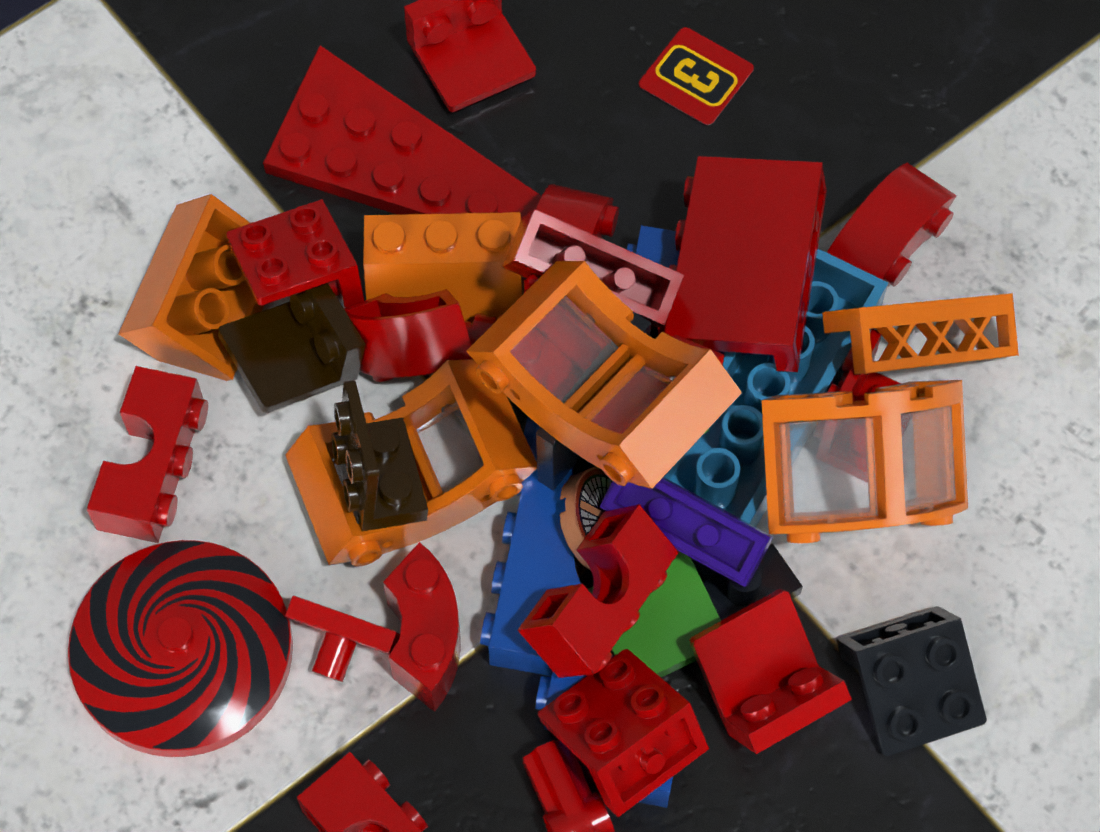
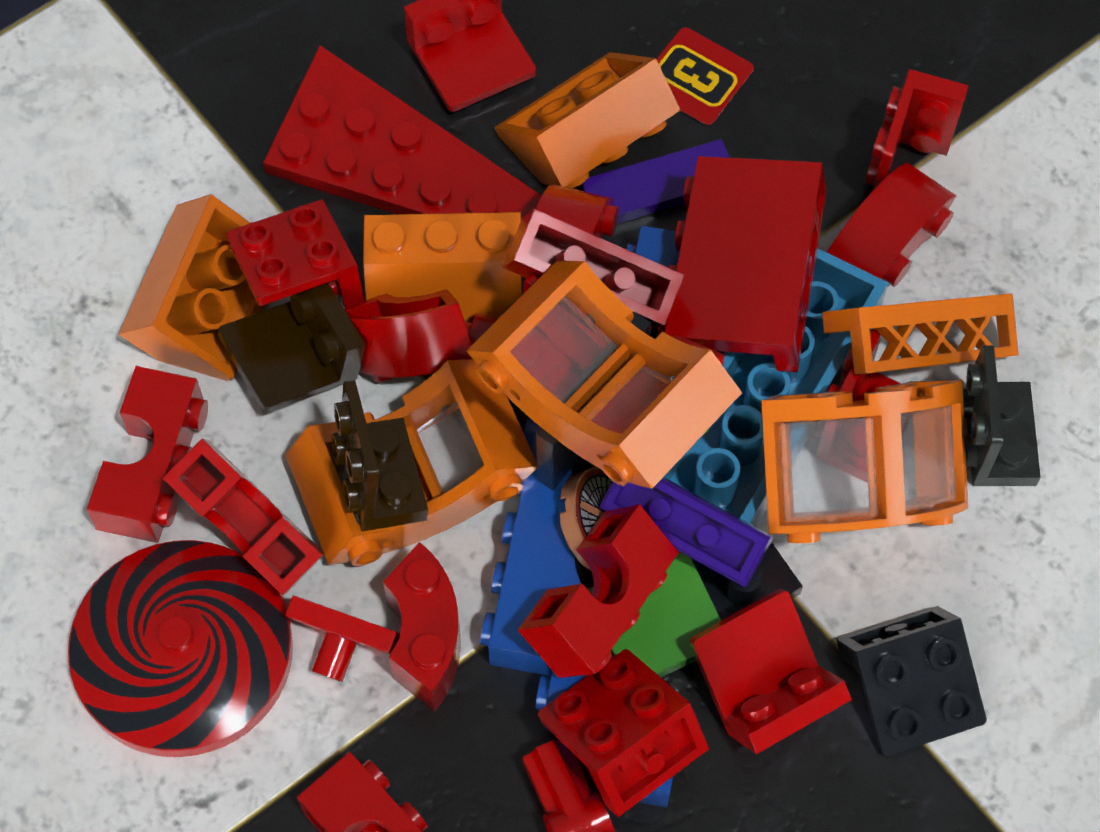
none -> red arch [162,438,324,596]
none -> orange slope [494,52,680,188]
none -> dark purple tile [580,139,730,224]
none -> red bracket [865,69,969,190]
none -> pearl dark grey bracket [963,345,1041,486]

